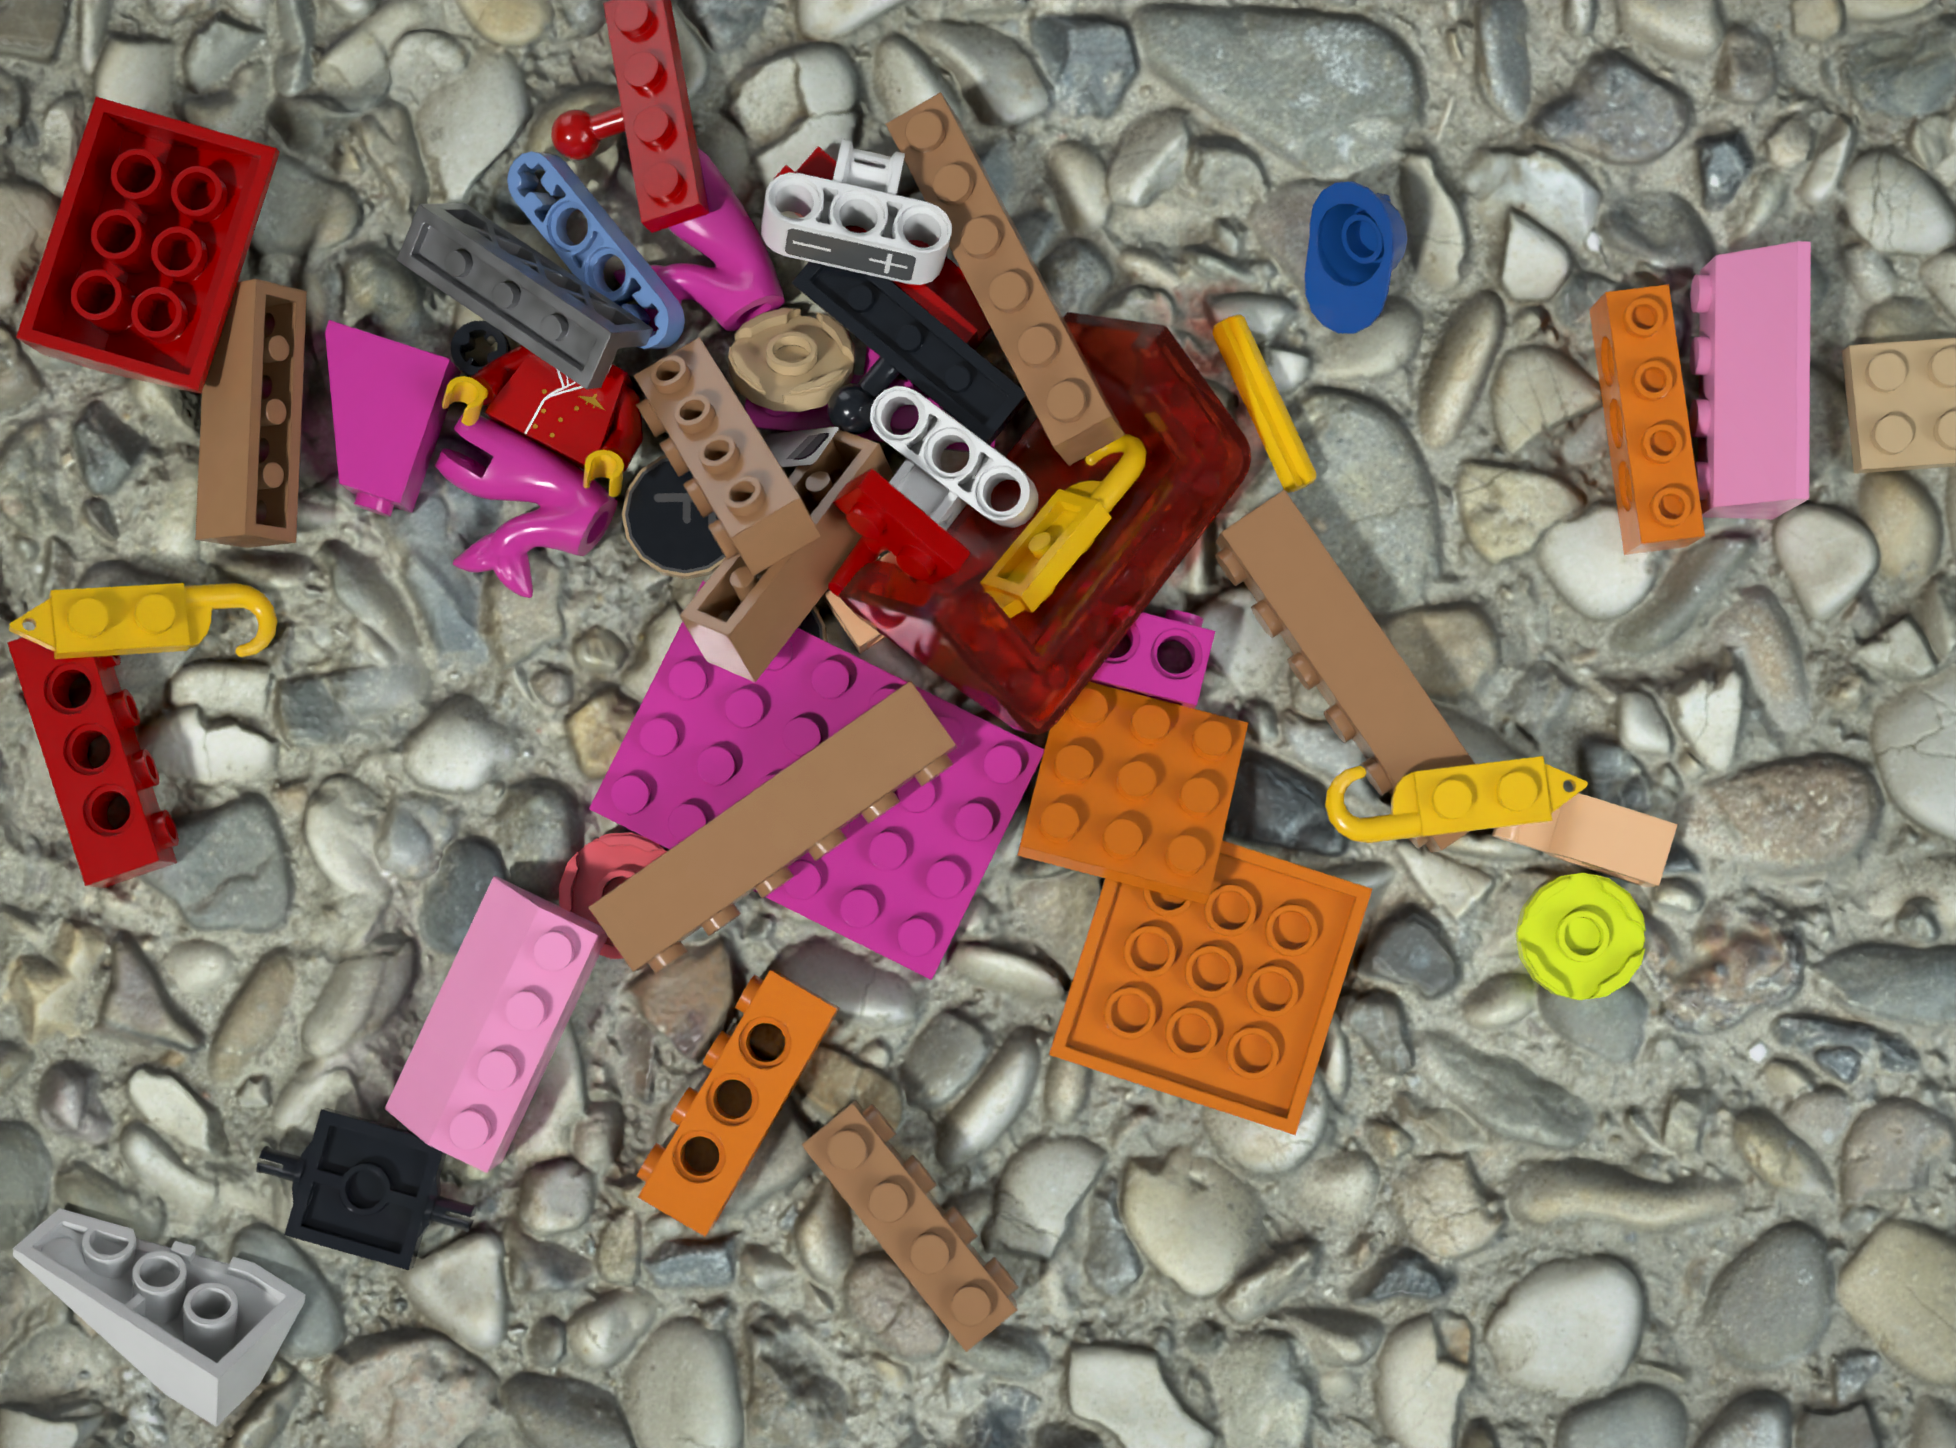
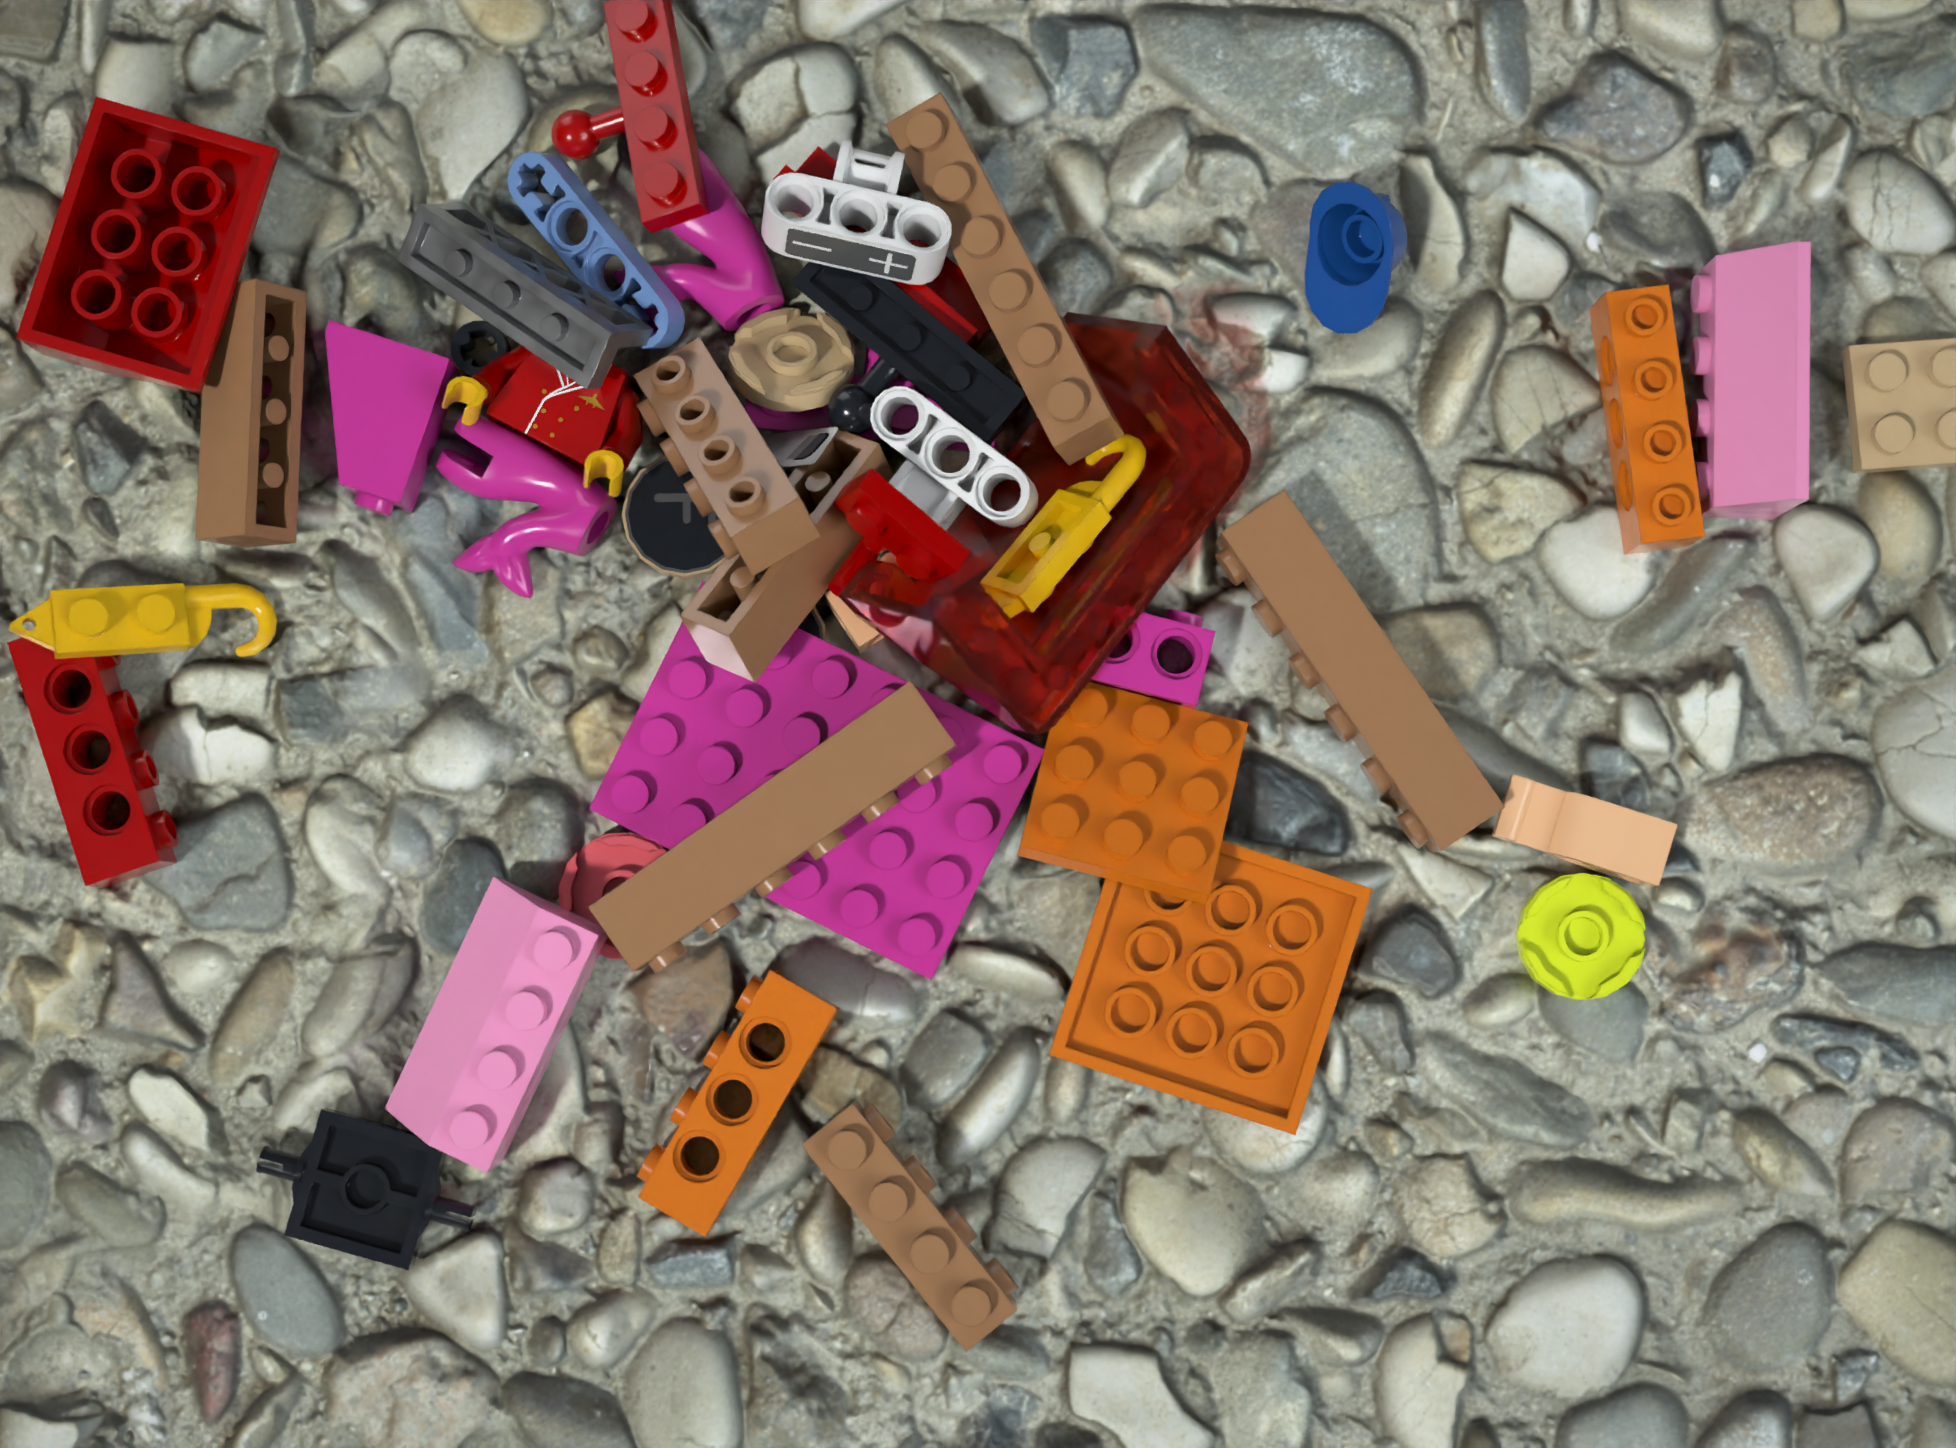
white wedge [13,1208,305,1427] -> none
yellow axle [1212,314,1317,493] -> none
yellow plate [1325,756,1588,843] -> none

